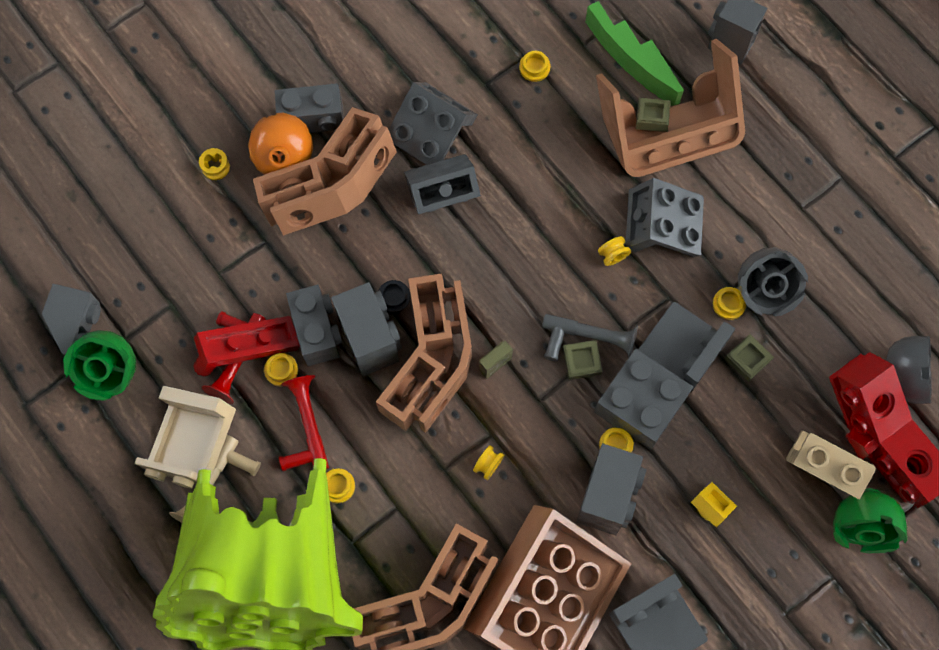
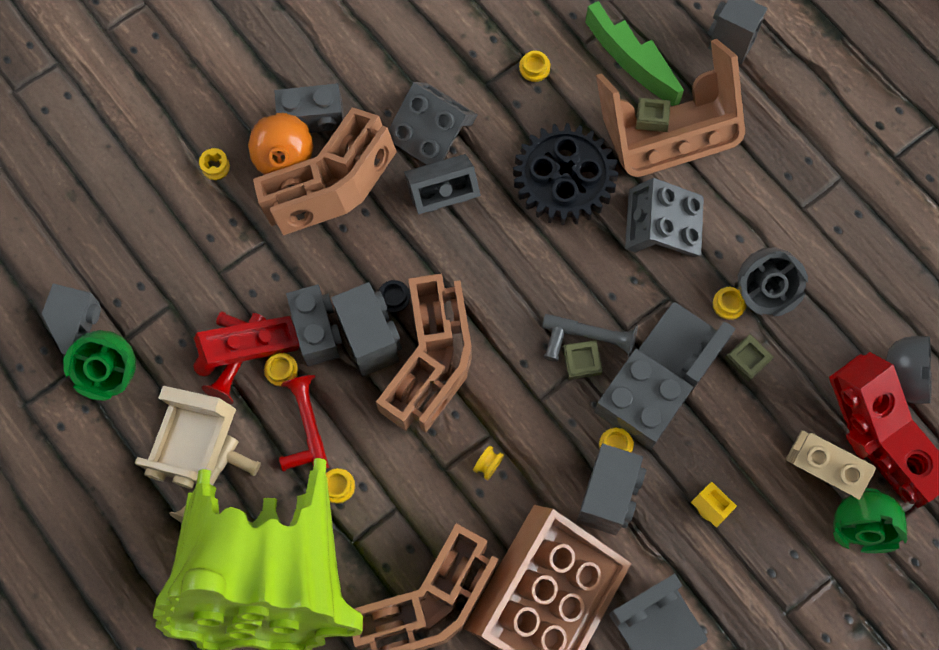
olive tile [479,341,513,379] -> none
yellow bush [598,236,631,266] -> none
none -> black gear [513,123,618,225]

